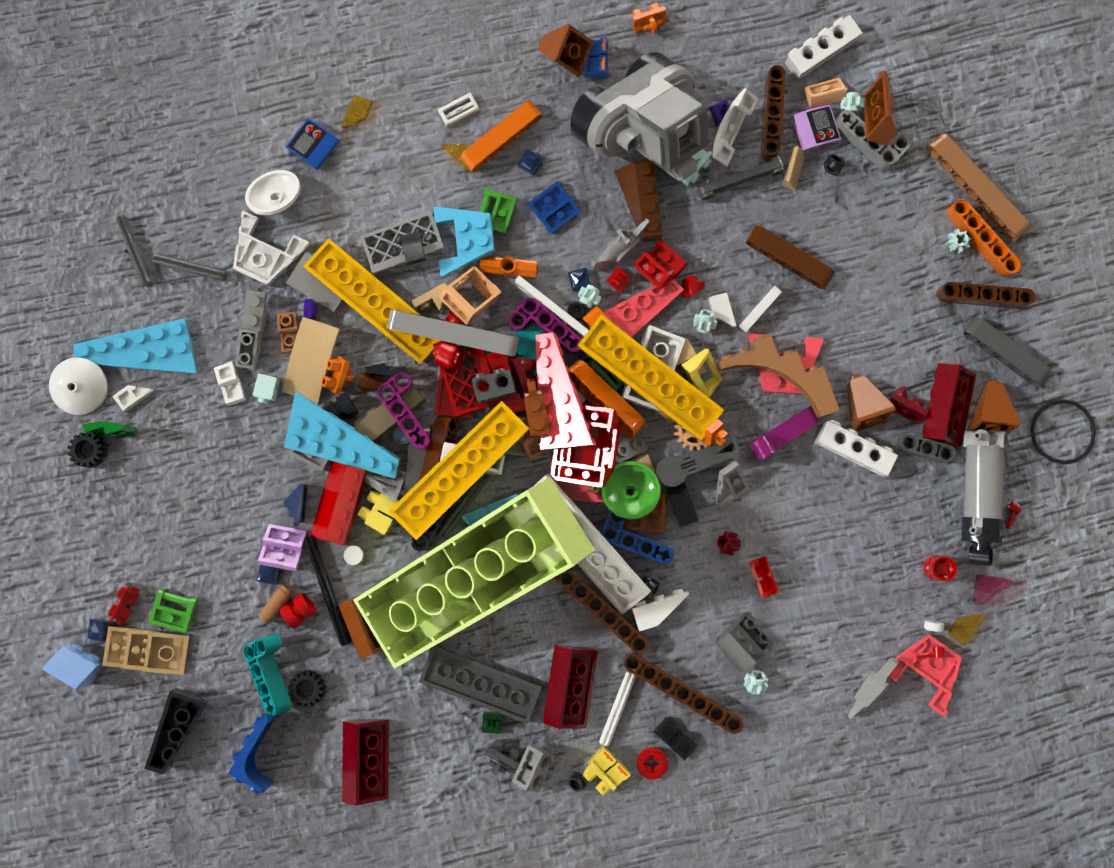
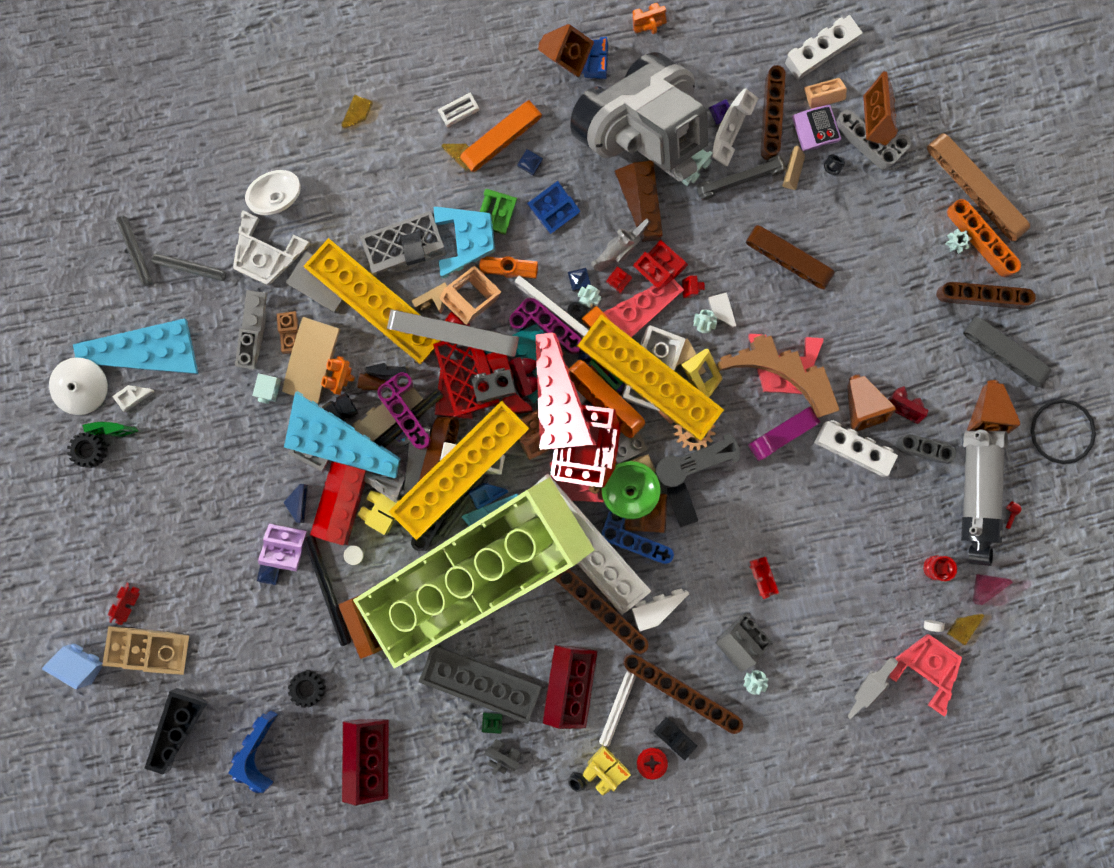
dark blue tile [87,619,109,641] -> none
bright green plate [148,589,198,633] -> none
white slope [214,362,246,406] -> none
teal beam [244,633,291,717] -> none
medium nougat piece [259,584,293,624] -> none
red wheel [279,593,317,629] -> none
slope [286,118,340,170] -> none
dark purple tile [304,299,318,321] -> none
red head [433,341,463,369] -> none
light grey brick [512,745,555,793] -> none
dark orange hinge [524,381,550,437] -> none
black tile [642,577,660,598] -> none
orange tile [704,419,728,446] -> none
light grey wing [715,461,750,509] -> none
dark red gear [717,531,741,556] -> none
white beam [739,286,782,332] -> none
light aqua gear [841,92,865,115] -> none
red hand [915,646,944,659] -> none
dark red slope [922,363,976,448] -> none
none -> black axle [374,389,444,448]
none -> blue tile [468,483,508,510]

